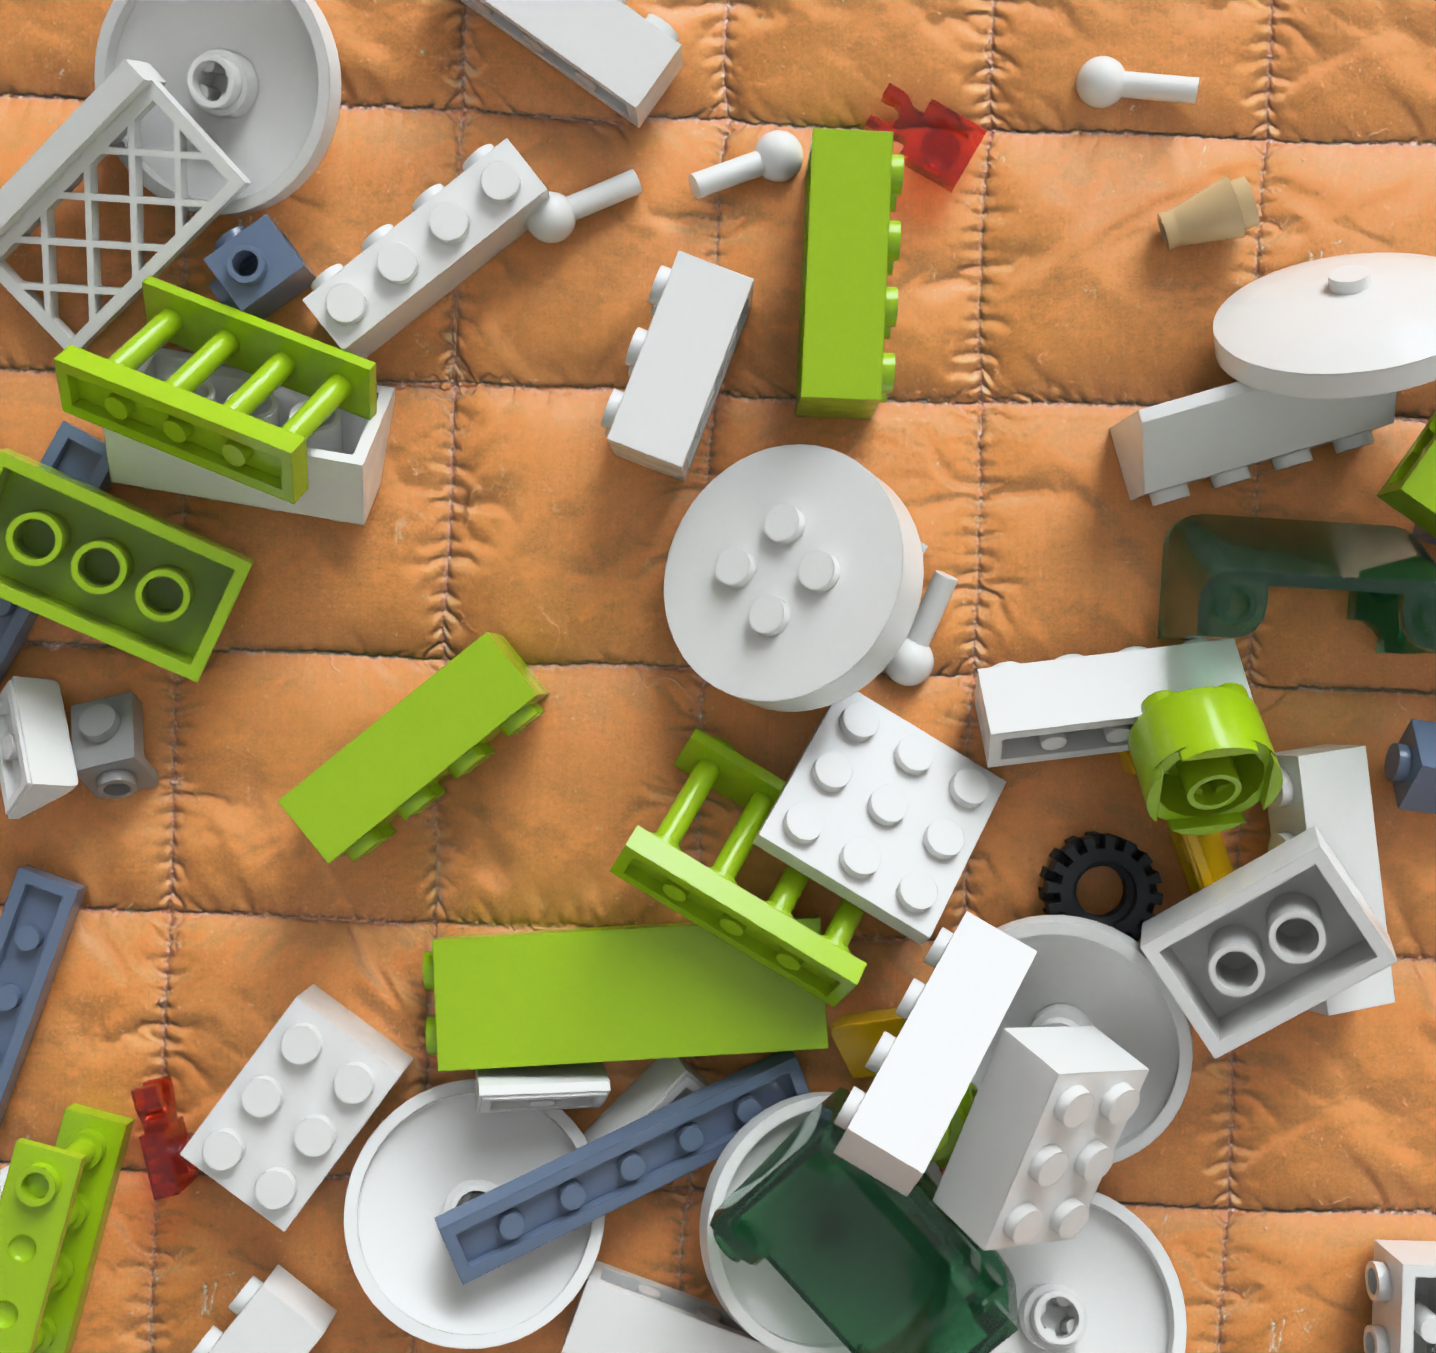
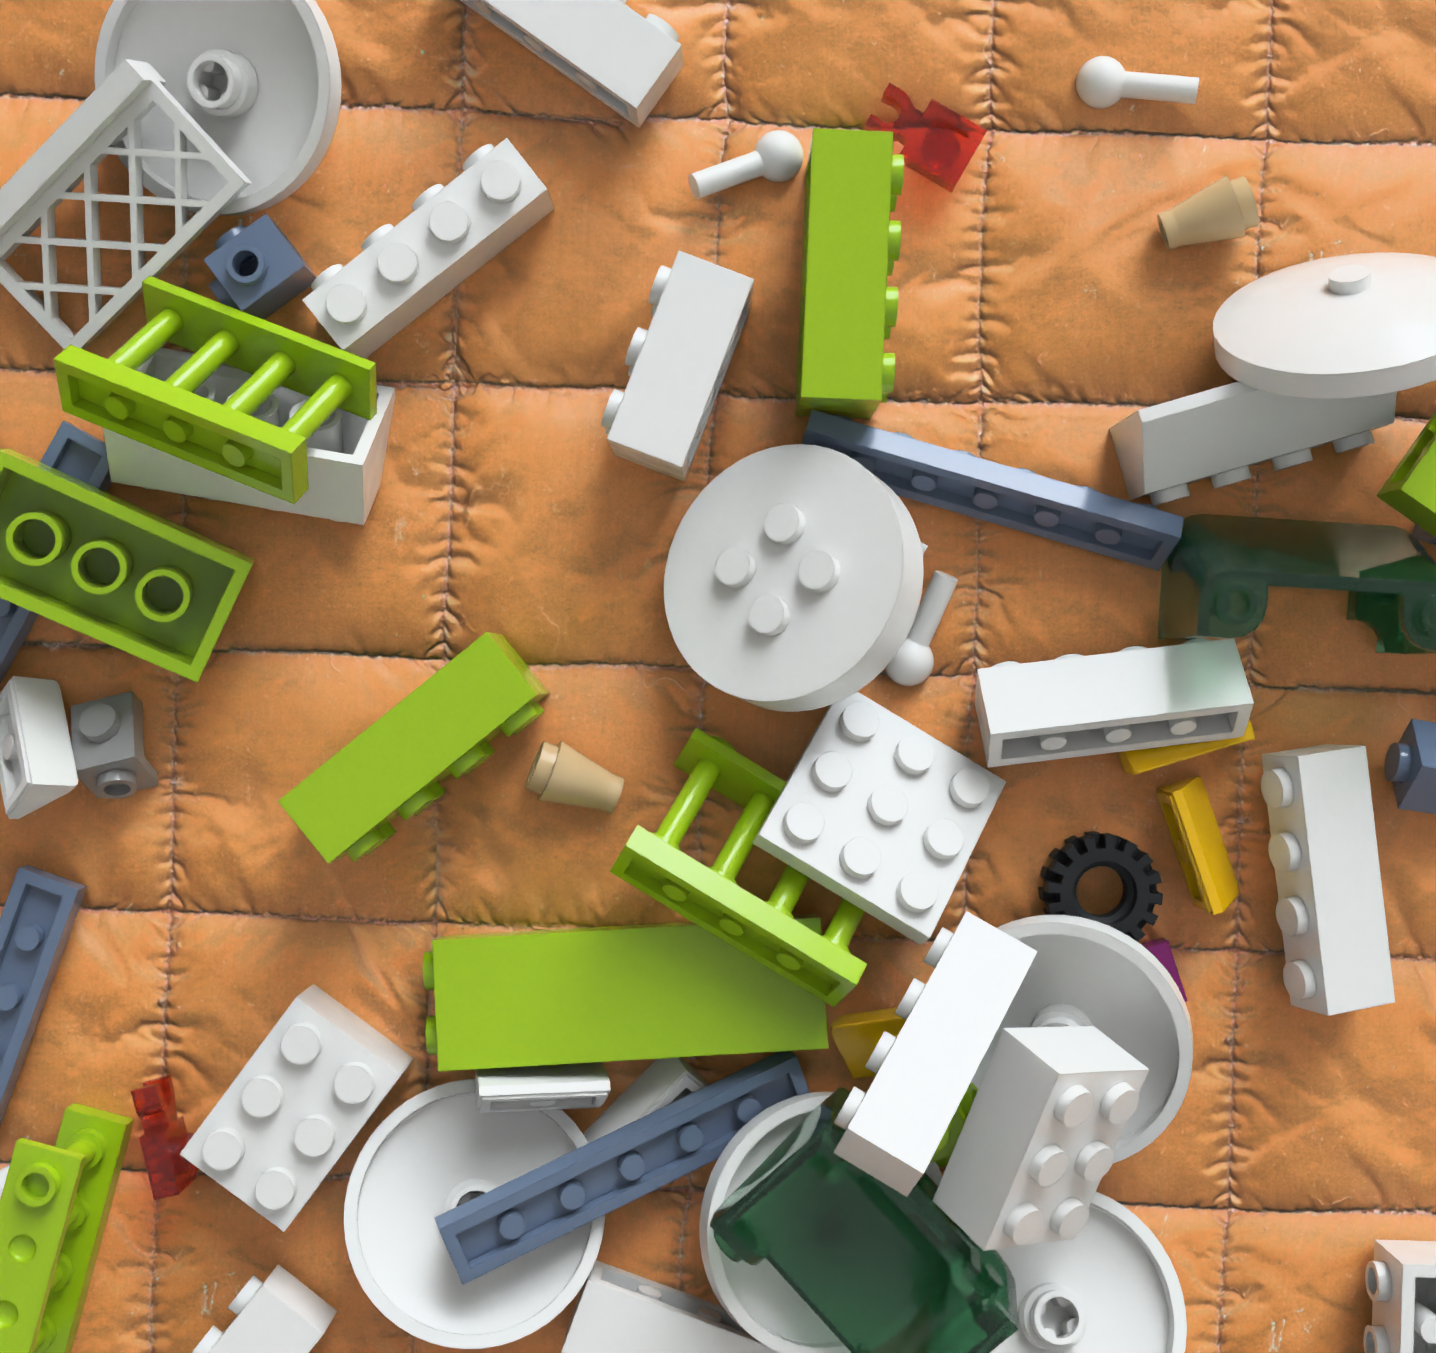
white bar [526,169,642,243] -> none
lime brick [1128,682,1283,835] -> none
white brick [1140,825,1398,1059] -> none
none -> tan cone [525,741,624,814]
none -> sand blue plate [801,409,1184,571]

